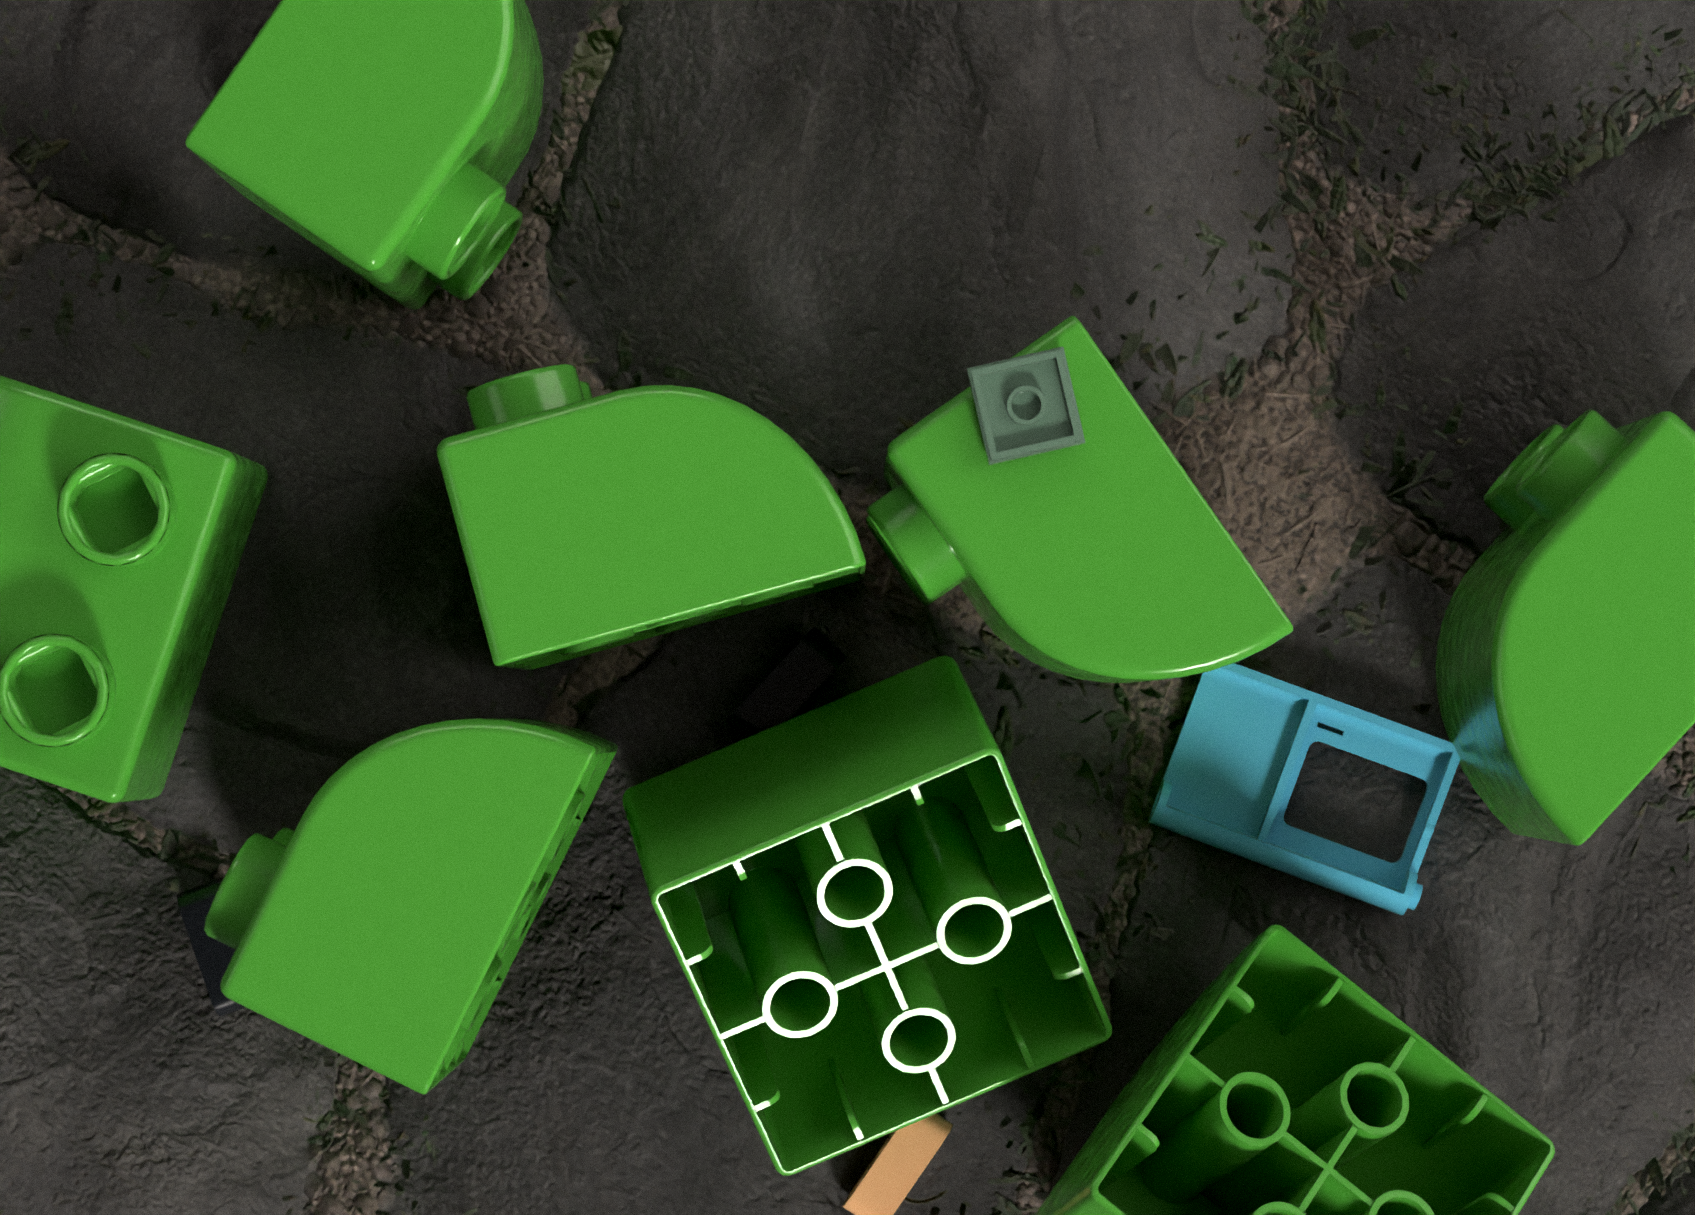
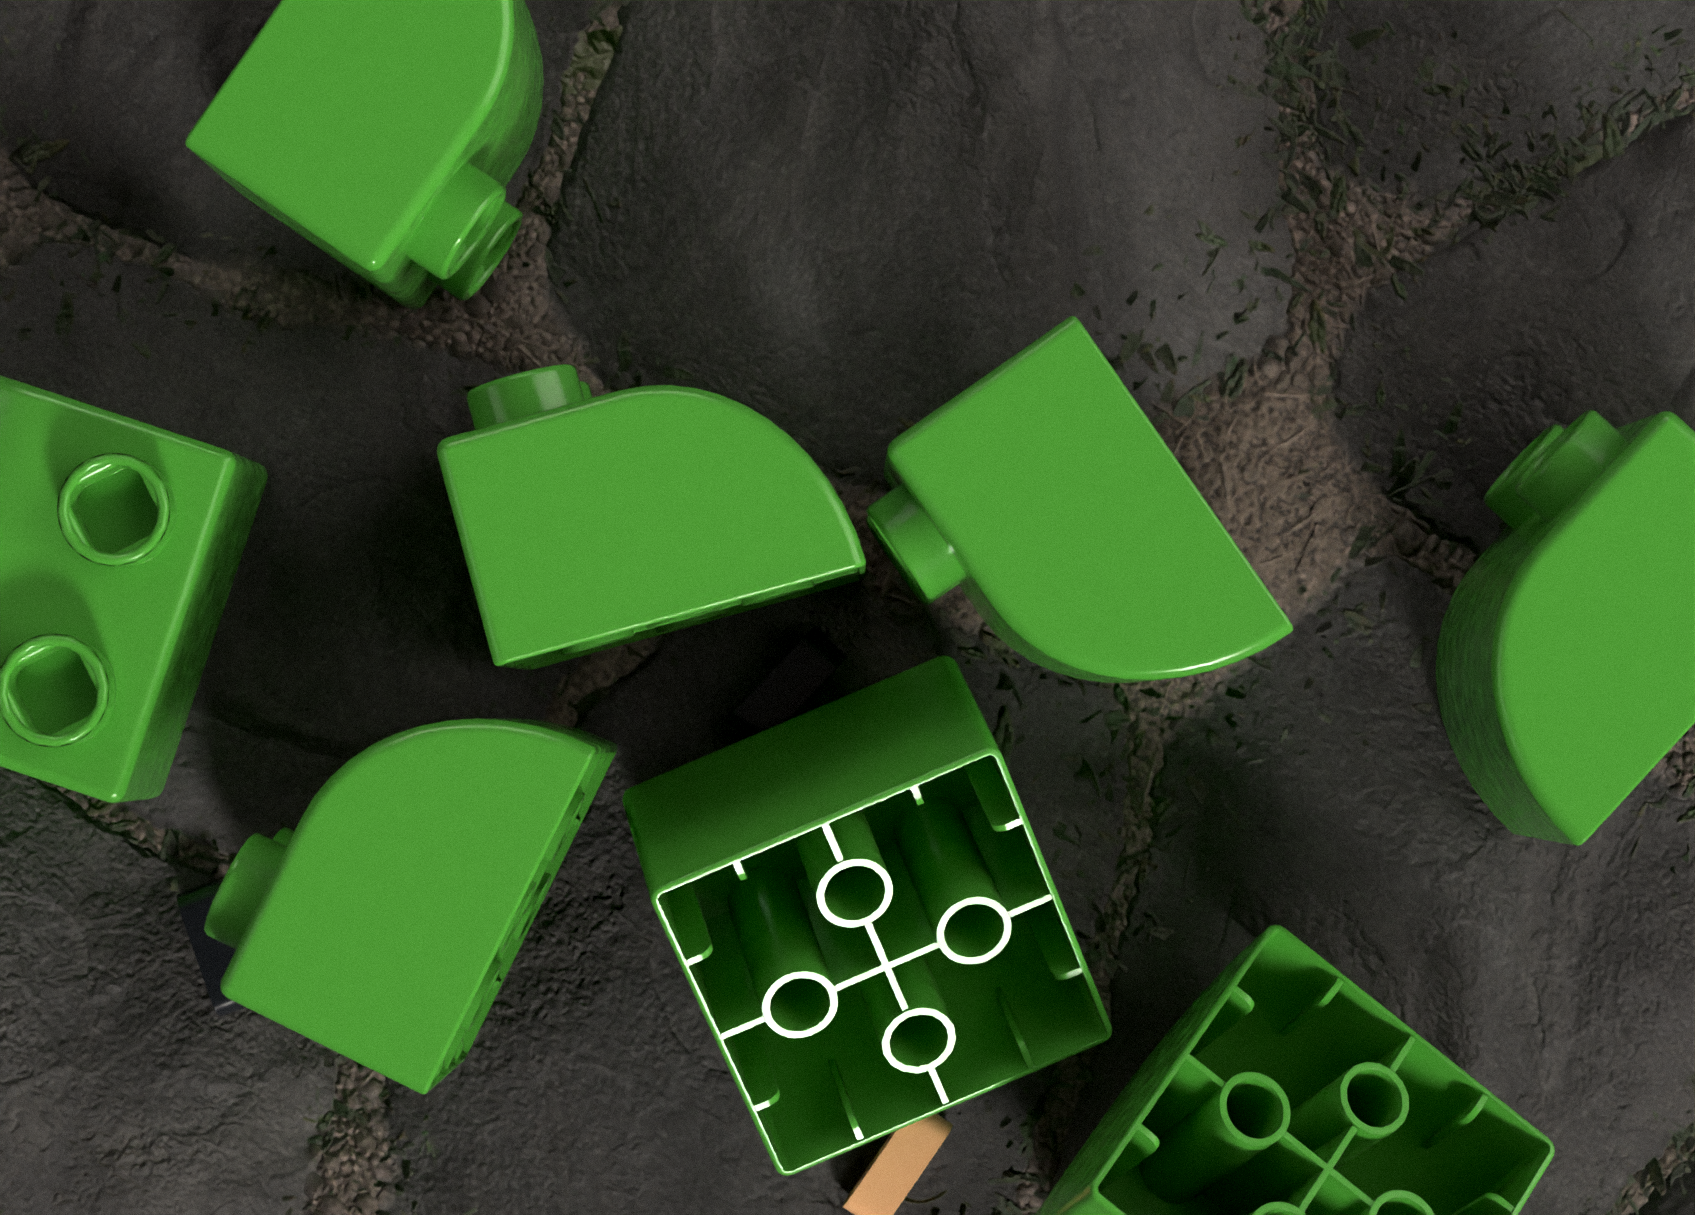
sand green plate [967,346,1085,465] -> none
medium azure piece [1148,663,1460,916] -> none

